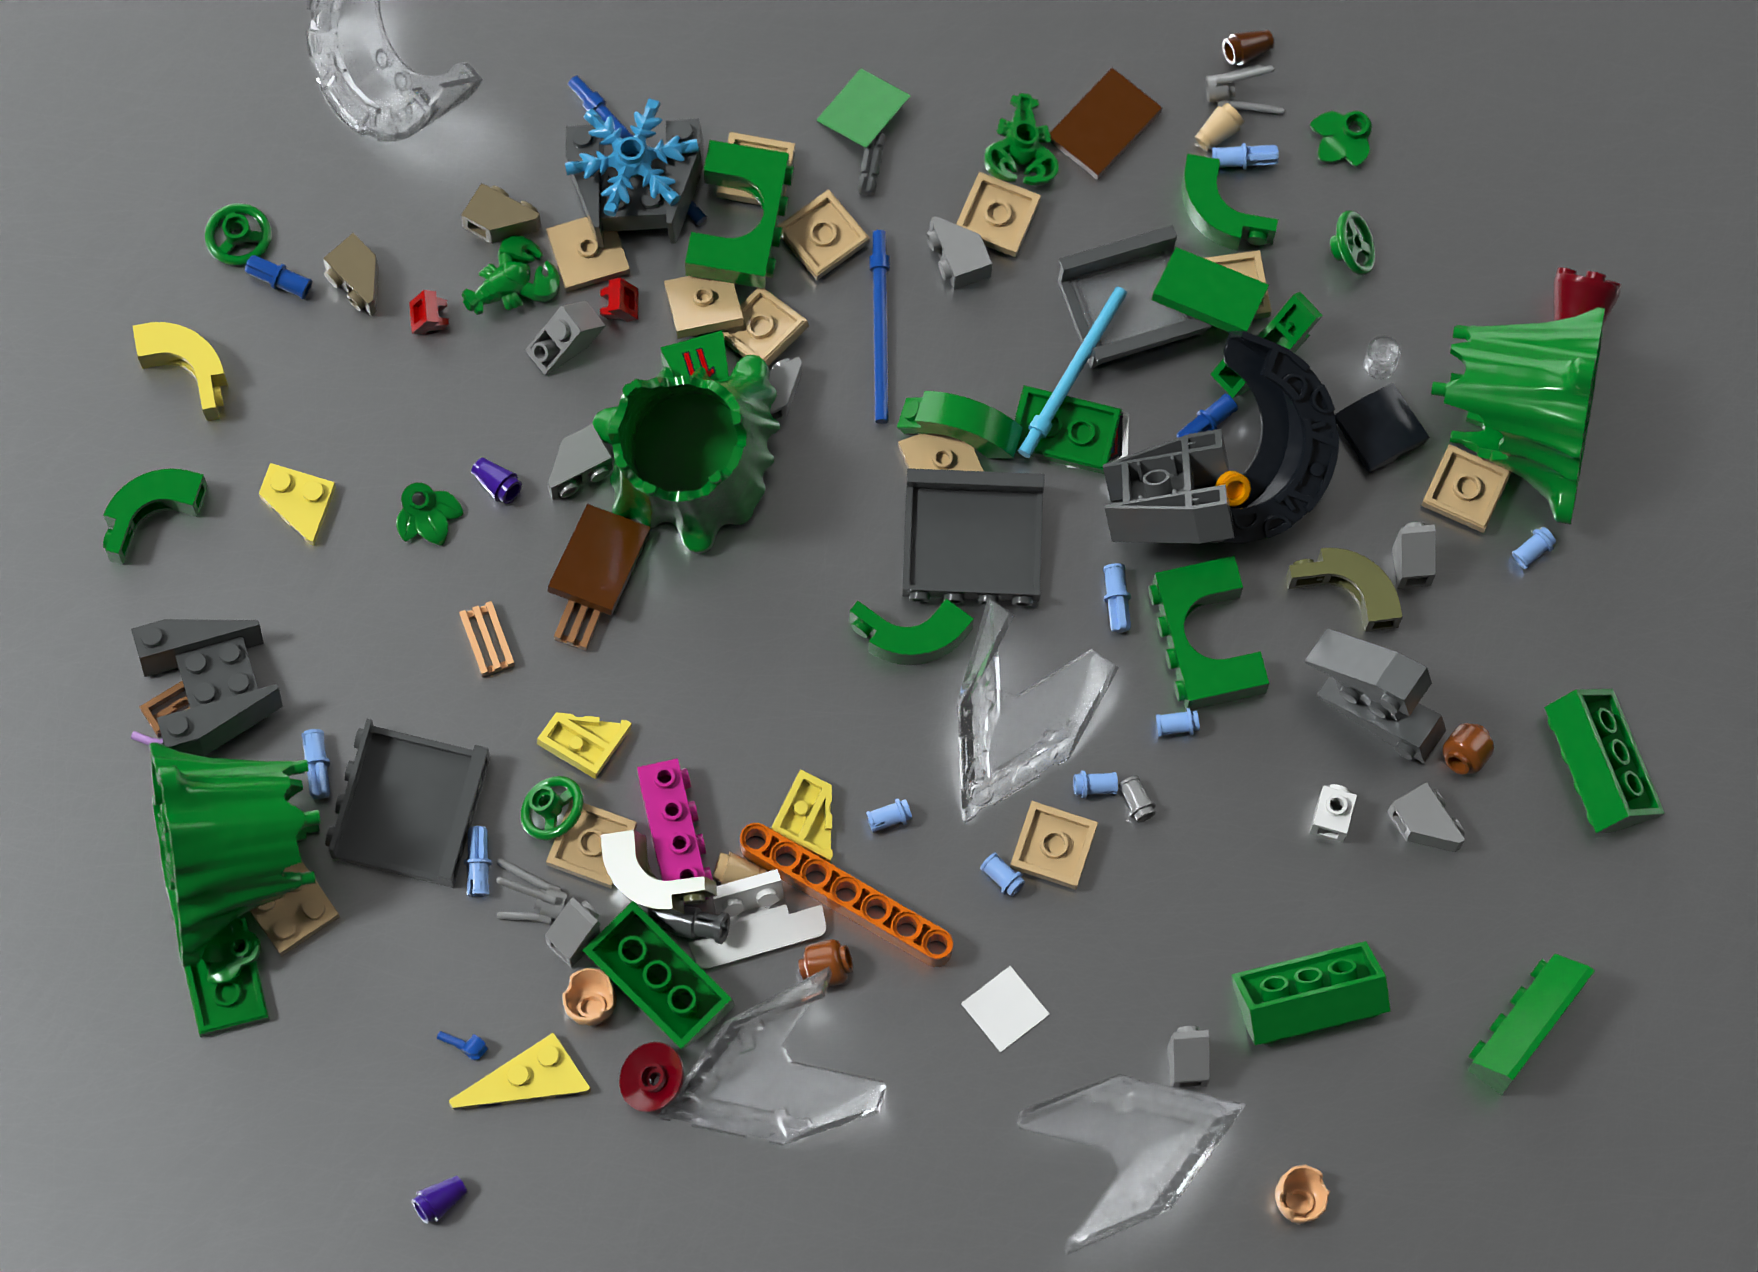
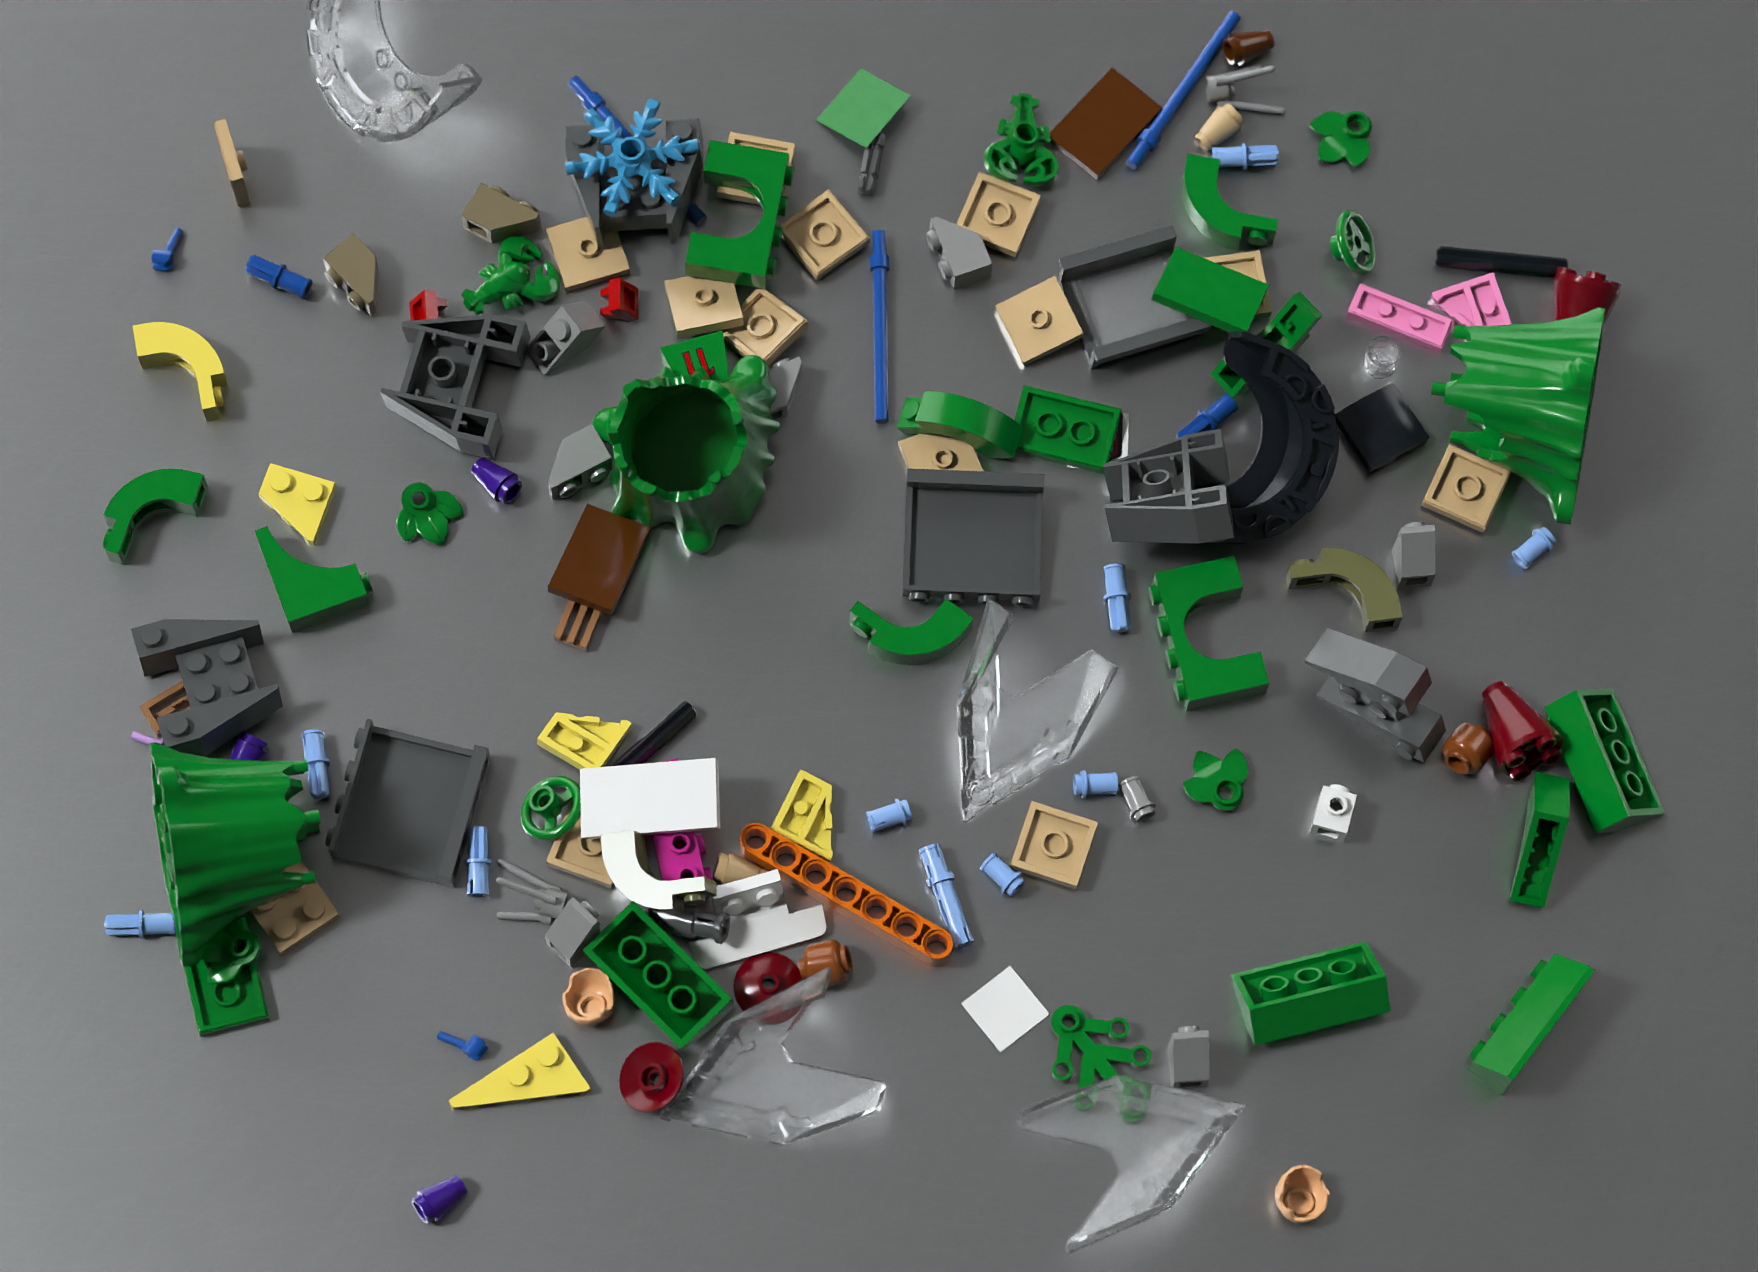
green piece [205,203,272,266] -> none
light nougat tile [459,601,515,677] -> none
medium azure bar [1018,286,1127,458] -> none
light blue pin [1156,708,1200,737] -> none
light orange tile [1215,471,1251,507] -> none
light grey slope [1387,782,1465,852] -> none
none -> light blue axle [105,910,176,938]
none -> blue hand [151,228,183,271]
none -> tan plate [214,118,251,208]
none -> dark purple cone [229,731,268,761]
none -> green arch [255,526,373,633]
none -> dark grey wedge [380,314,531,459]
none -> white tile [580,758,720,840]
none -> black axle [610,701,696,766]
none -> dark red dish [733,952,804,1022]
none -> light blue pin [919,843,974,949]
none -> tan plate [995,276,1085,366]
none -> green plant [1051,1005,1151,1123]
none -> blue bar [1126,11,1241,170]
none -> green plate [1182,748,1248,811]
none -> bright pink tile [1347,283,1454,353]
none -> bright pink wing [1432,273,1512,326]
none -> black axle [1435,246,1568,277]
none -> dark red cone [1482,681,1563,782]
none -> green arch [1510,772,1570,908]

